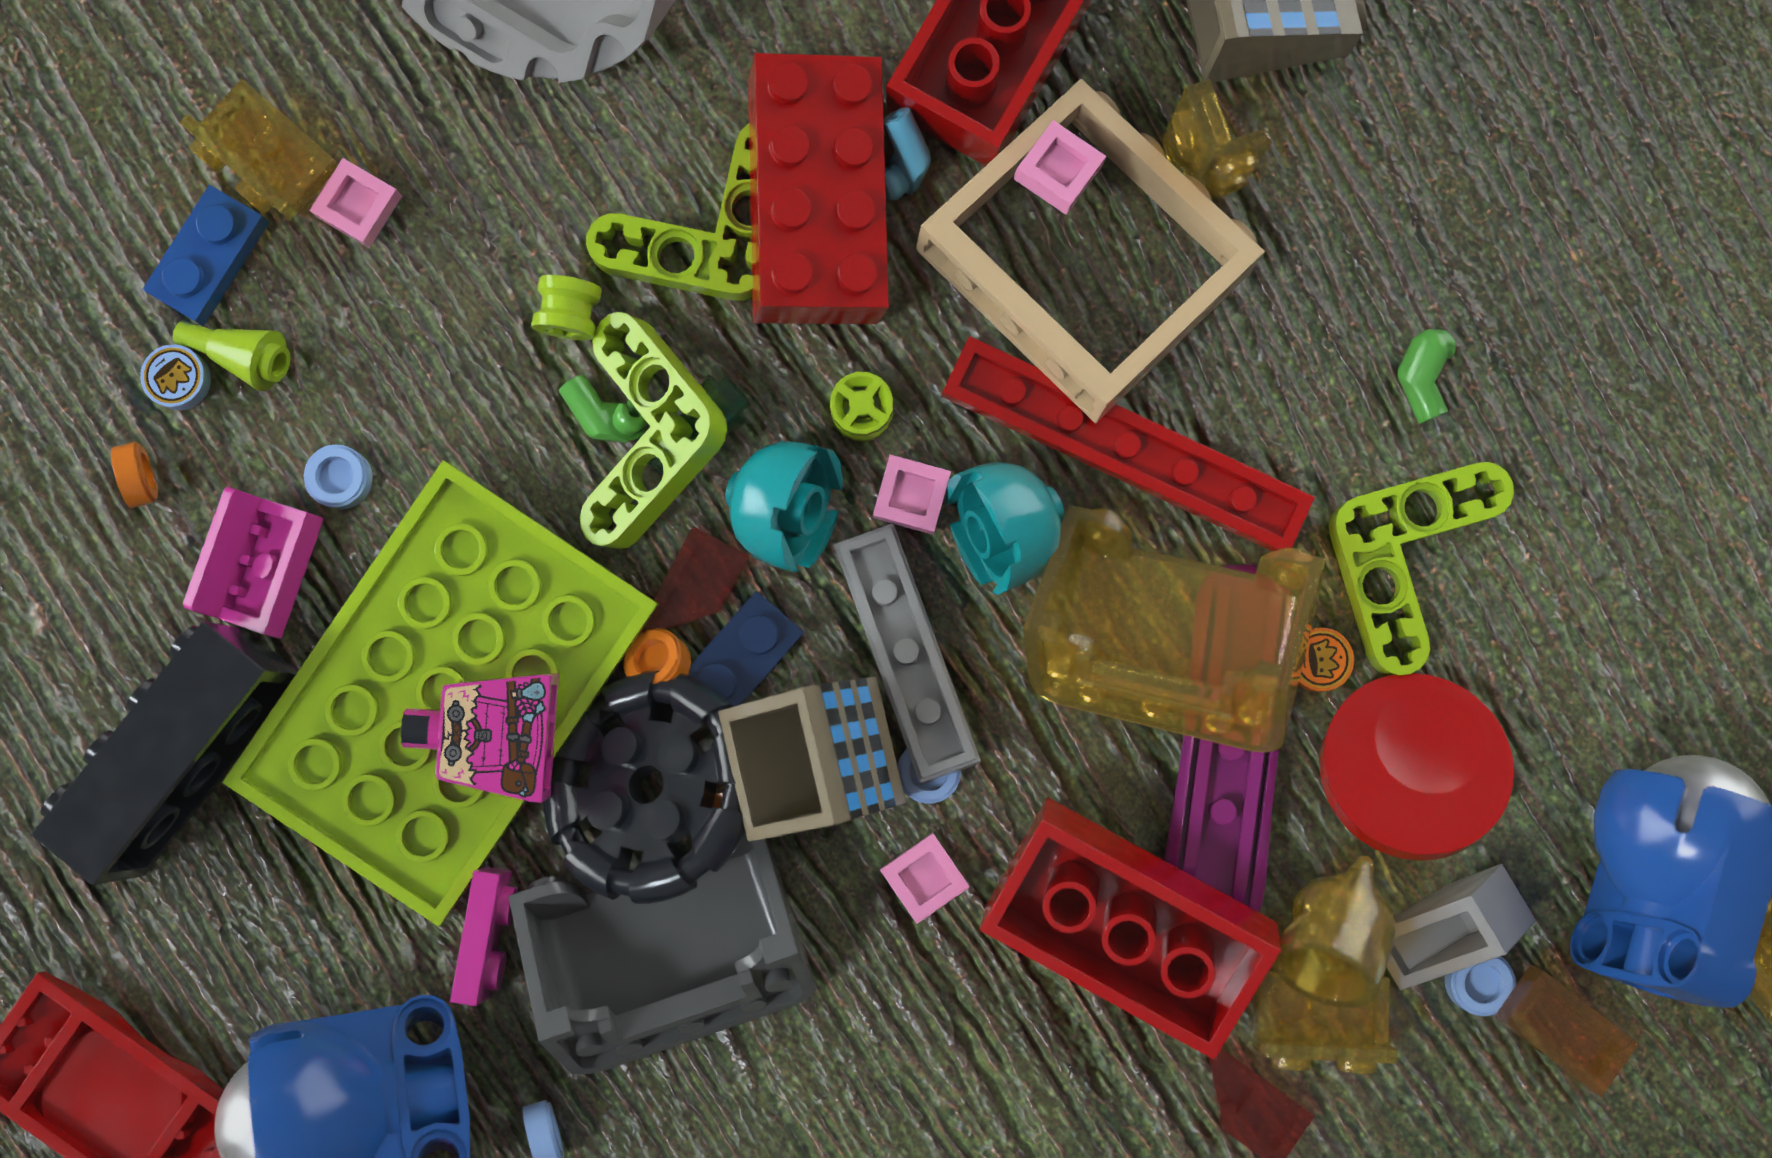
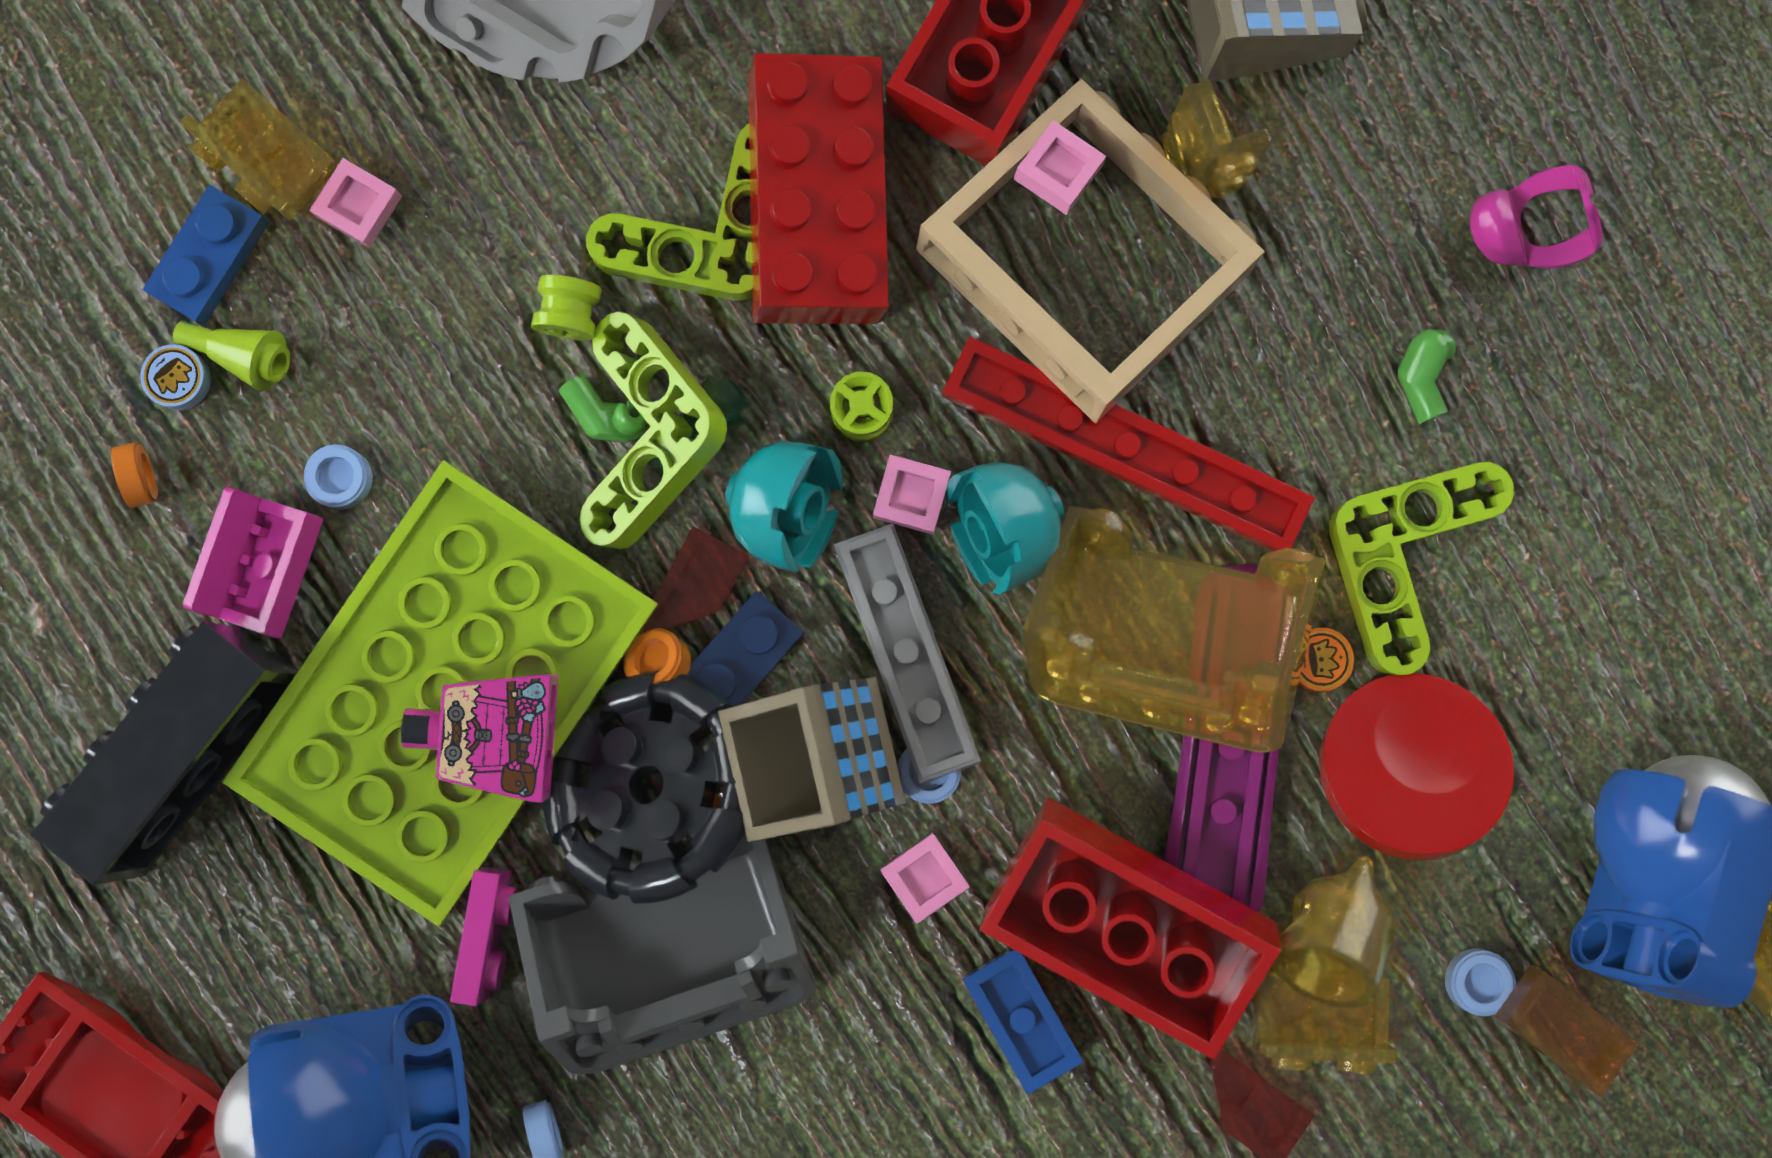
medium azure arm [884,107,931,200] -> none
light grey slope [1367,864,1536,991] -> none
none -> blue plate [961,948,1083,1095]
none -> dark pink piece [1470,165,1603,269]

